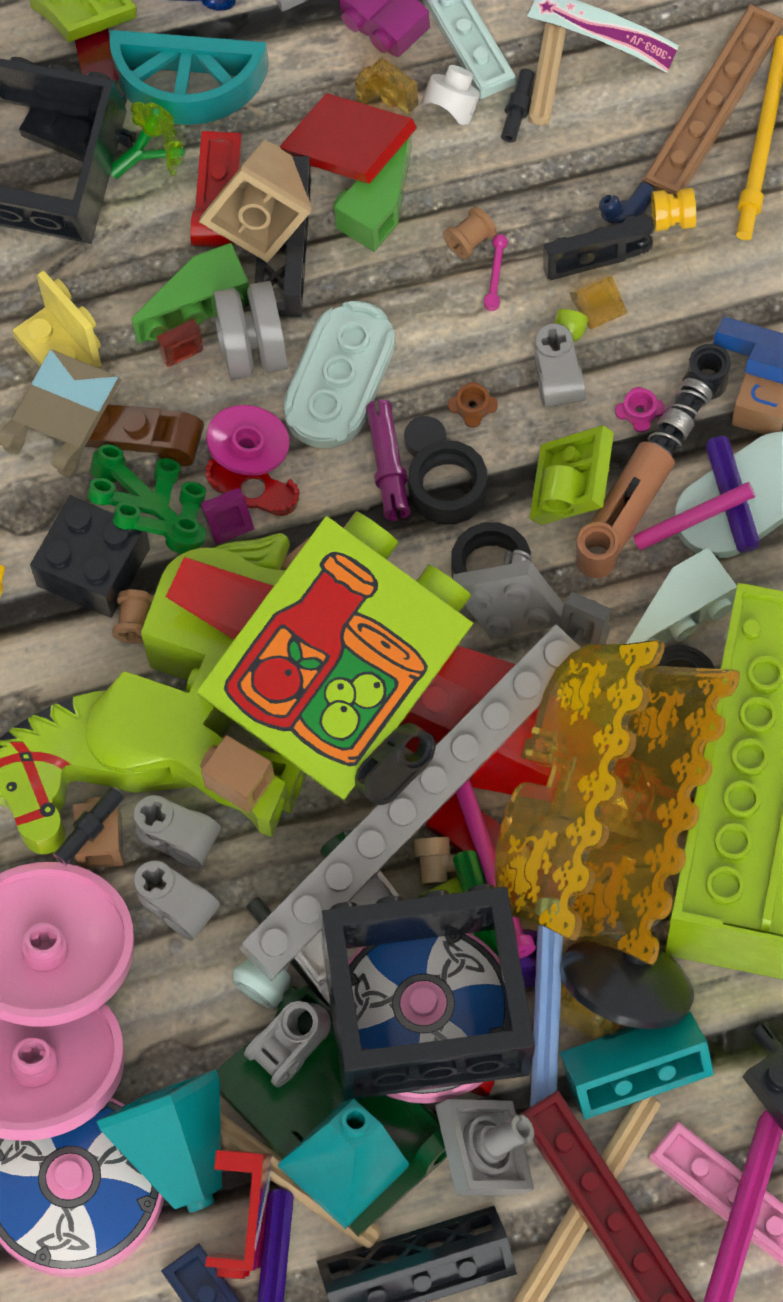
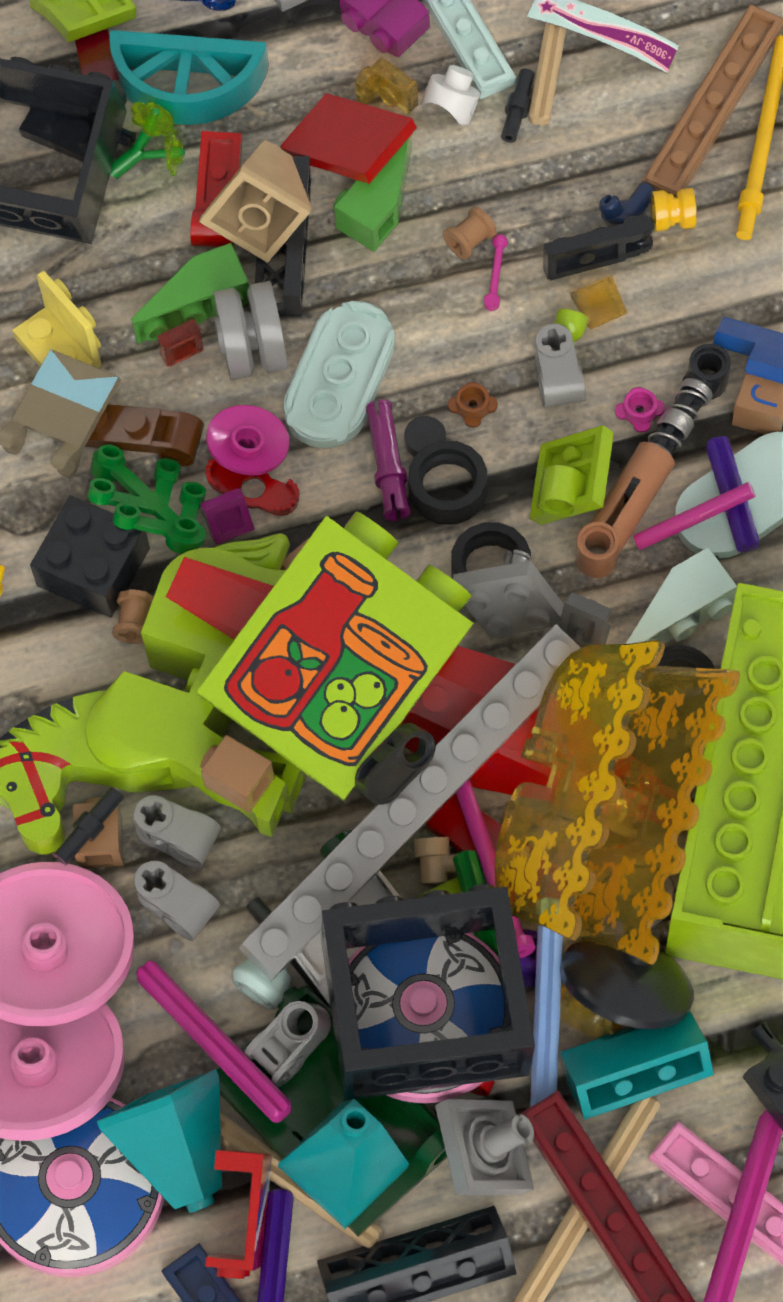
none -> dark pink axle [136,960,292,1123]

